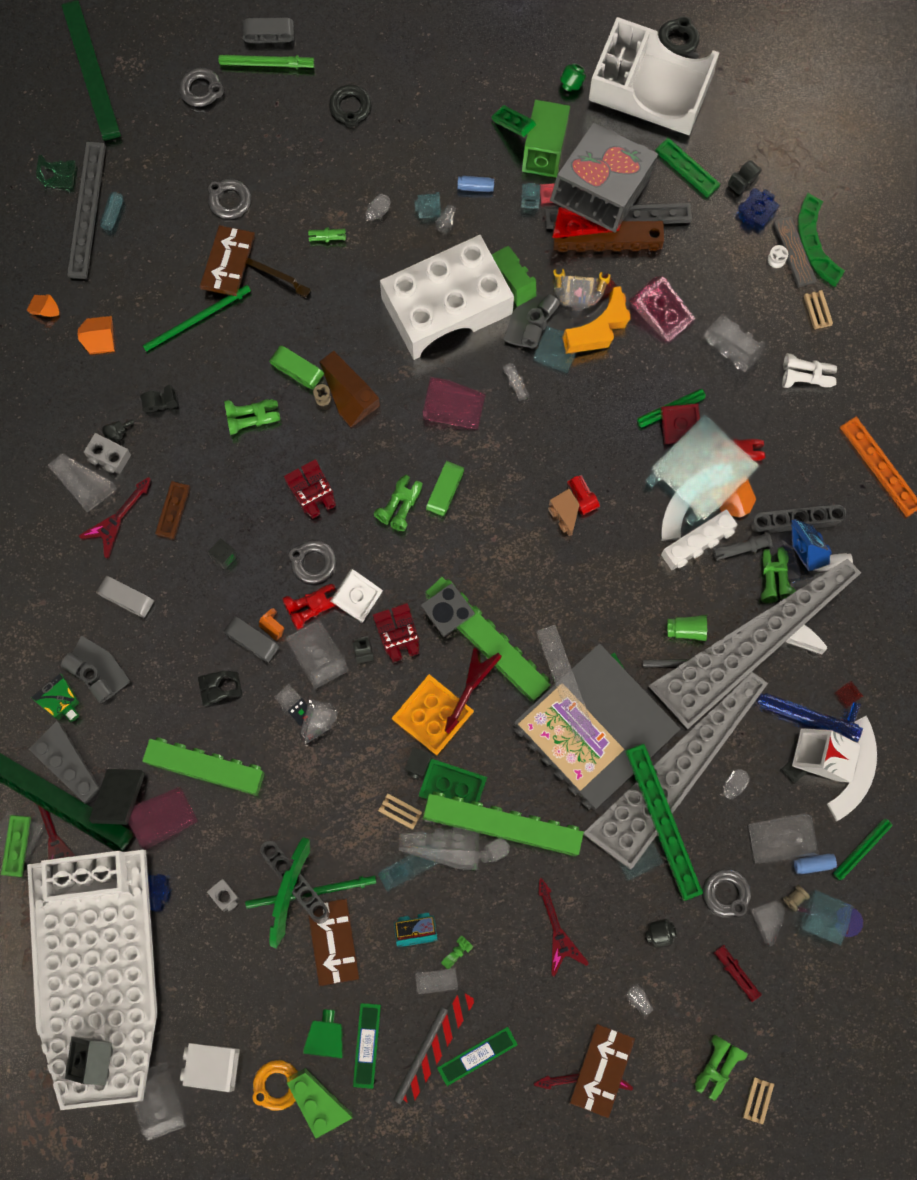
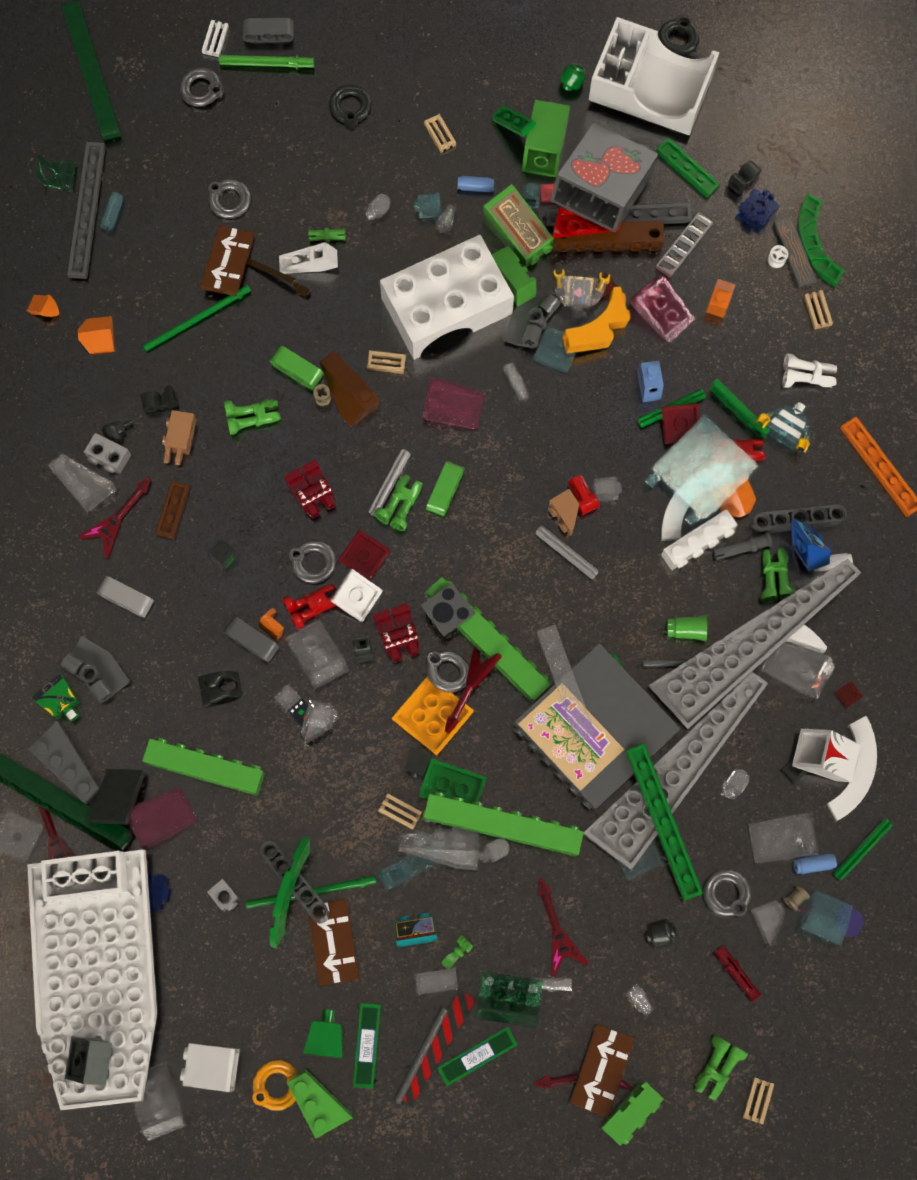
bright green tile [1,815,31,877] -> none
clear wedge [705,315,766,372] -> none
clear blue cylinder [757,693,863,743] -> none
none -> medium nougat hinge [162,410,196,465]
none -> white tile [202,20,229,57]
none -> white slope [279,242,338,274]
none -> dark red tile [338,530,391,581]
none -> tan tile [367,350,406,374]
none -> light grey axle [368,449,410,516]
none -> tan tile [424,114,456,153]
none -> flat silver piece [426,650,469,693]
none -> clear green slope [476,971,543,1028]
none -> slope [483,184,554,267]
none -> clear pin [531,976,572,992]
none -> light grey axle [536,525,599,579]
none -> clear brick [593,476,622,502]
none -> bright green wedge [601,1081,664,1146]
none -> medium blue torso [637,361,663,402]
none -> tile [656,212,713,278]
none -> orange slope [706,279,735,318]
none -> green tile [710,379,770,440]
none -> torso [755,402,810,452]
none -> clear slope [761,641,835,699]

